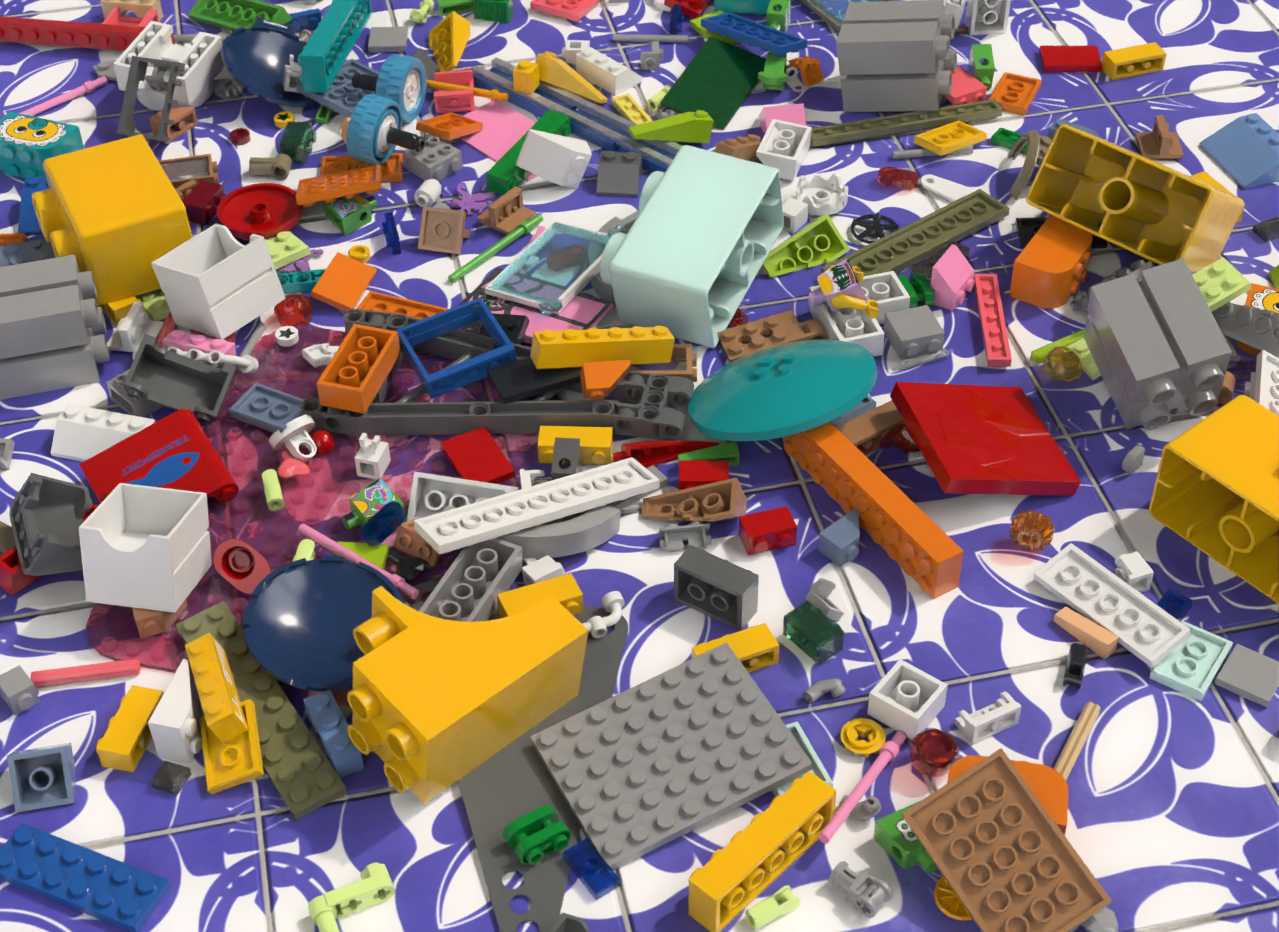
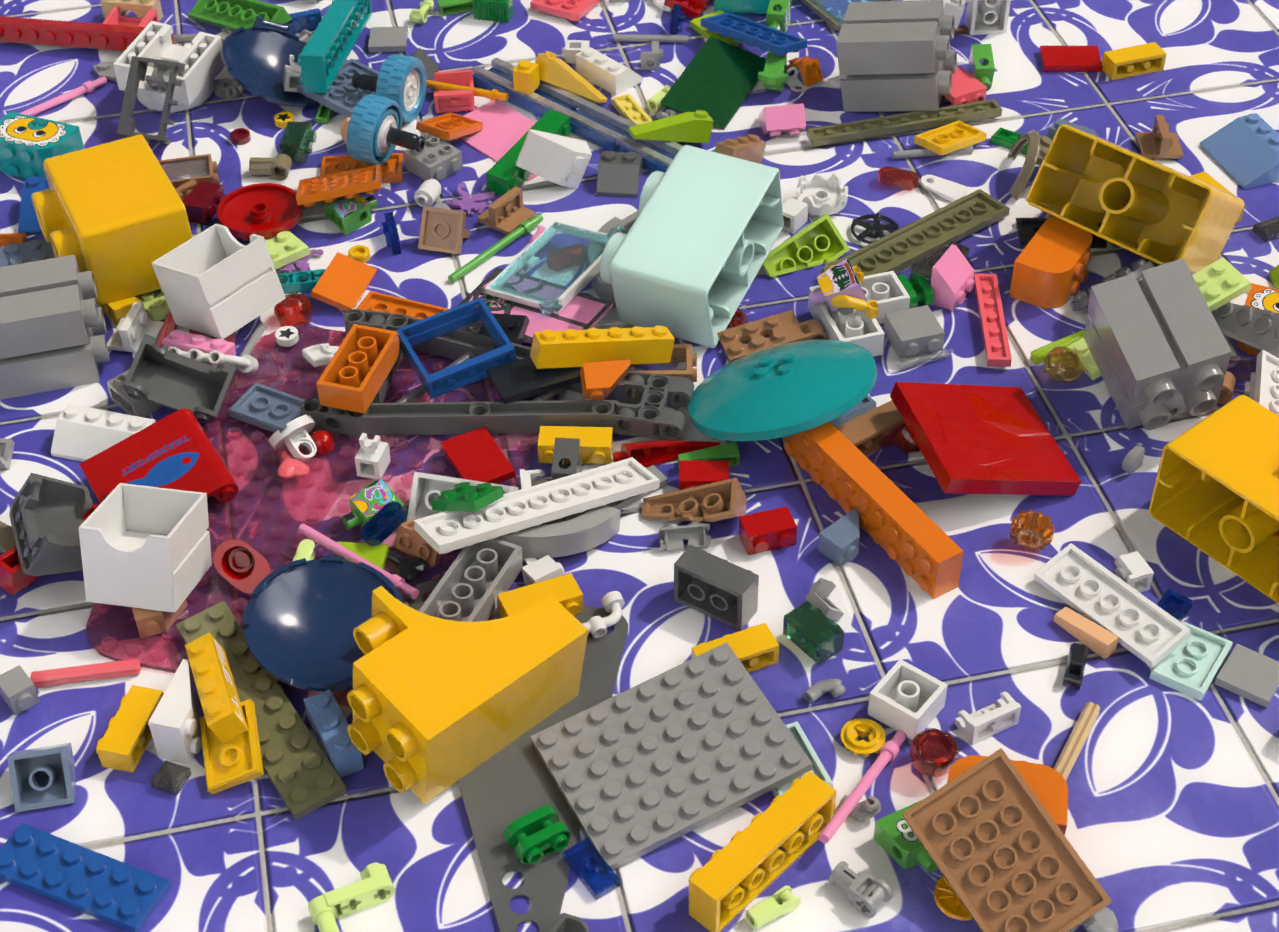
nougat slope [149,106,198,142] -> none
yellowish green bar [262,469,285,511] -> none
yellow wedge [429,11,471,72] -> none
white slope [756,119,812,181] -> none
orange tile [988,72,1042,116] -> none
none -> green plate [431,482,503,512]

